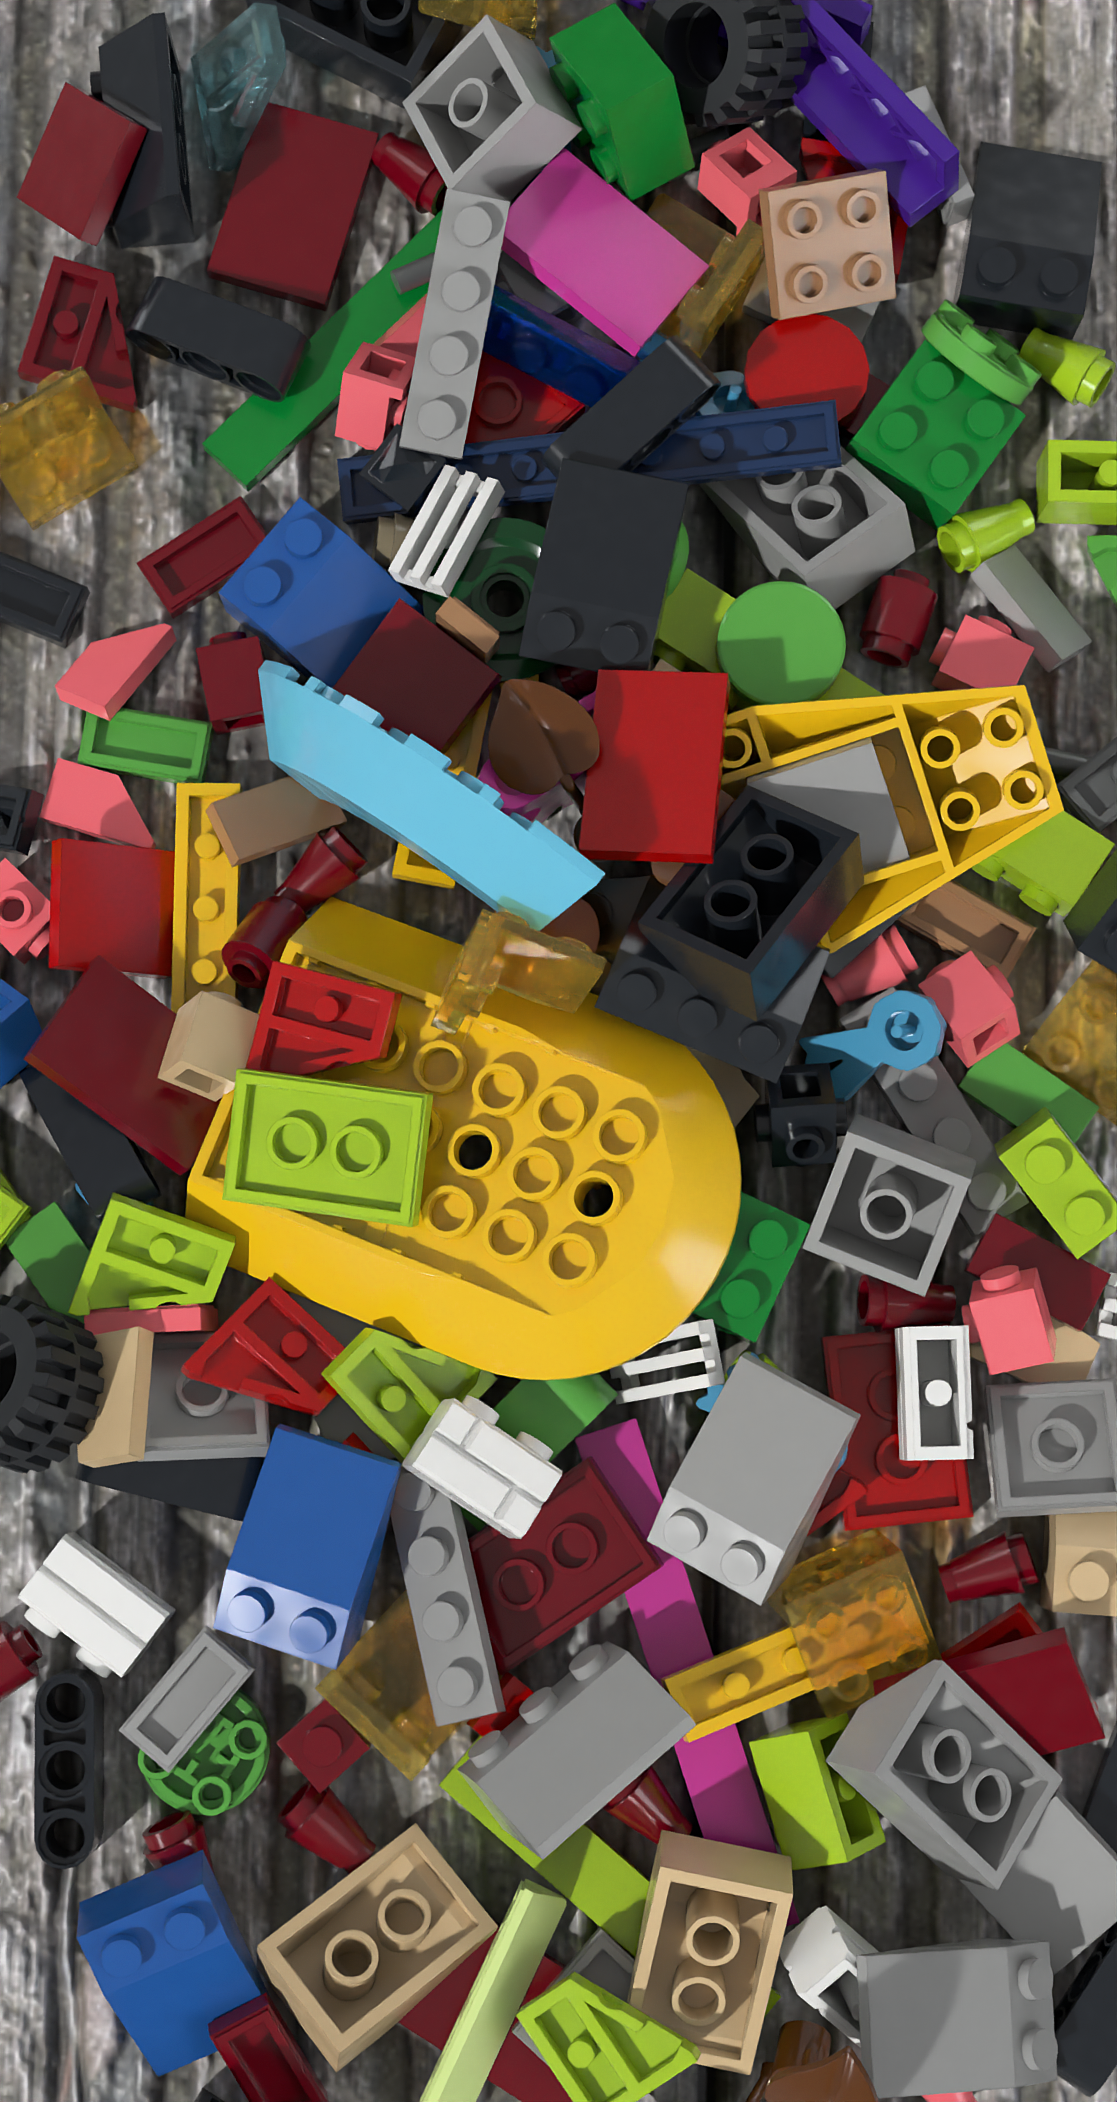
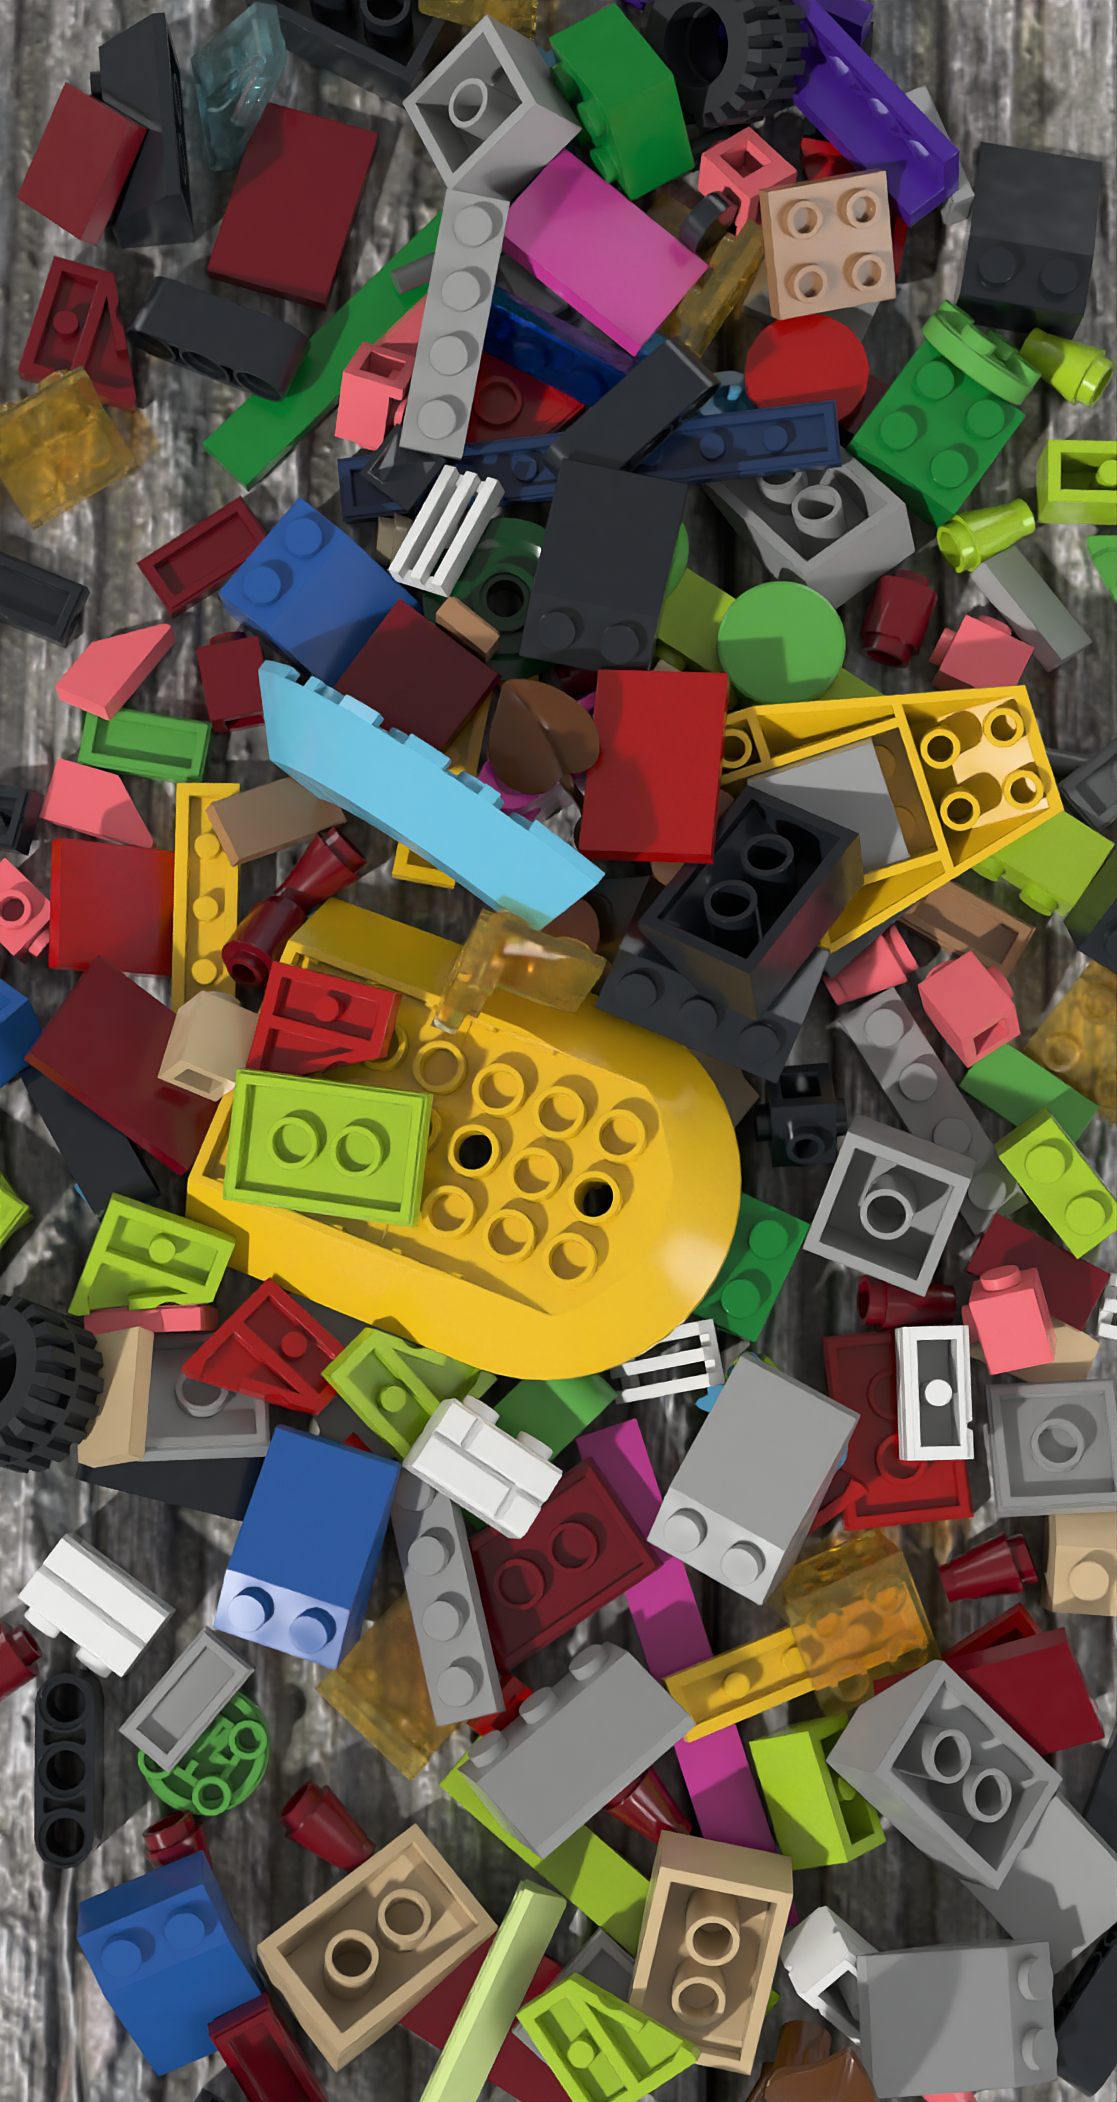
bright green tile [5,1201,129,1324] -> none
dark red brick [276,1691,374,1793] -> none
dark red cone [371,132,448,216] -> none
dark azure piece [799,990,947,1101] -> none
none -> black tile [679,191,738,255]

